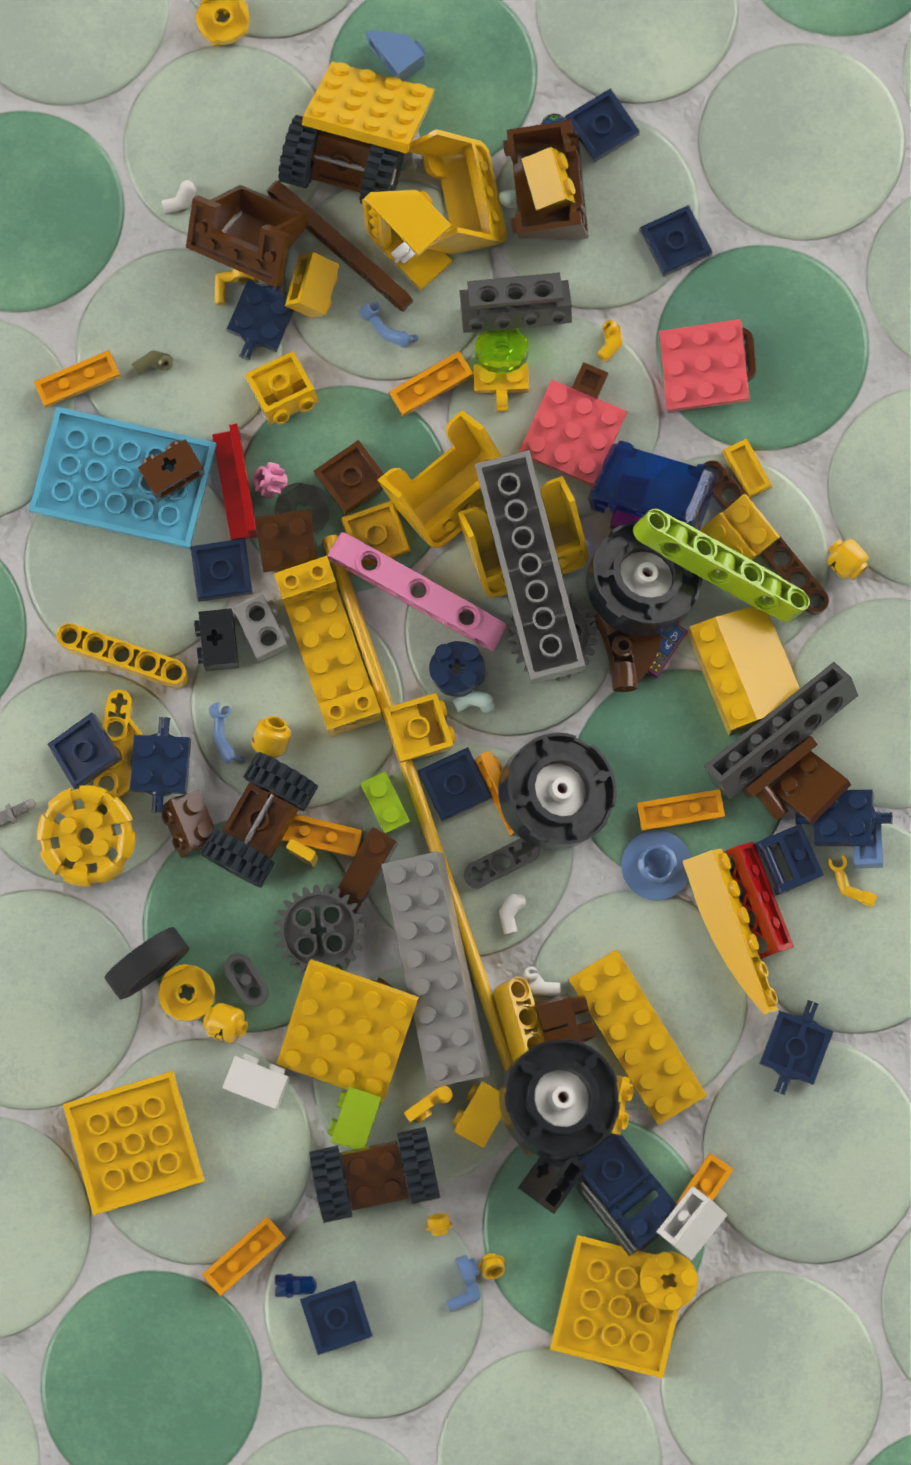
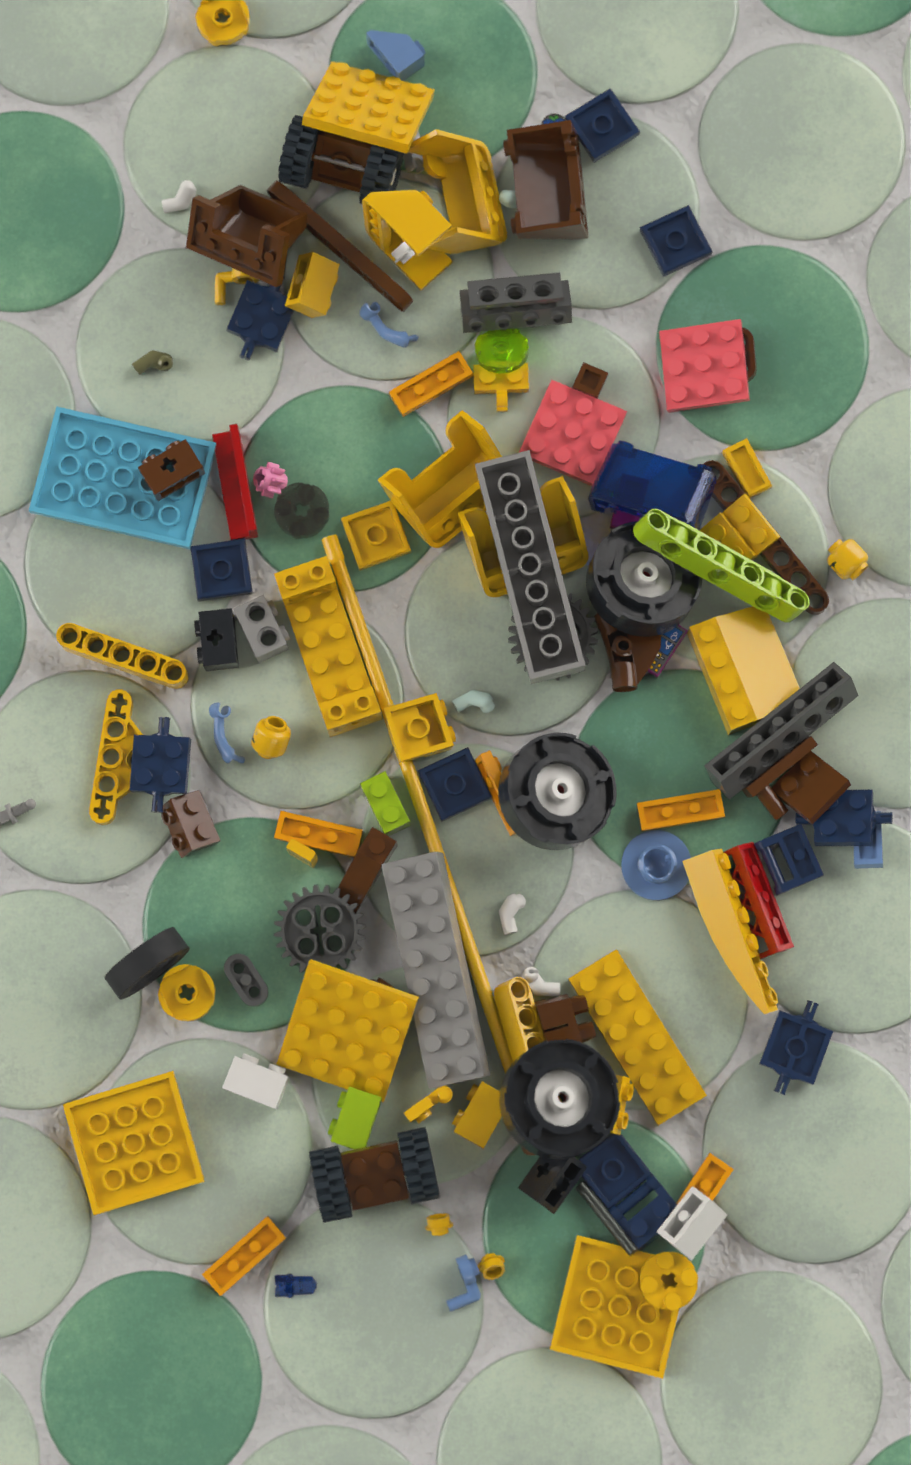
light orange plate [34,350,121,409] -> none
yellow plate [36,785,136,887] -> none
dark blue tile [47,712,122,790] -> none
plate [200,752,318,888] -> none
yellow head [203,1003,248,1044] -> none
yellow plate [244,351,319,425] -> none
reddish brown plate [255,509,318,572] -> none
dark blue plate [300,1280,373,1355] -> none
reddish brown plate [313,440,384,516] -> none
bright pink beam [327,532,508,651] -> none
dark blue plate [429,641,486,697] -> none
dark grey beam [464,838,540,888] -> none
yellow brick [522,147,575,214] -> none
yellow arm [597,320,623,362] -> none
yellow arm [828,854,877,908] -> none

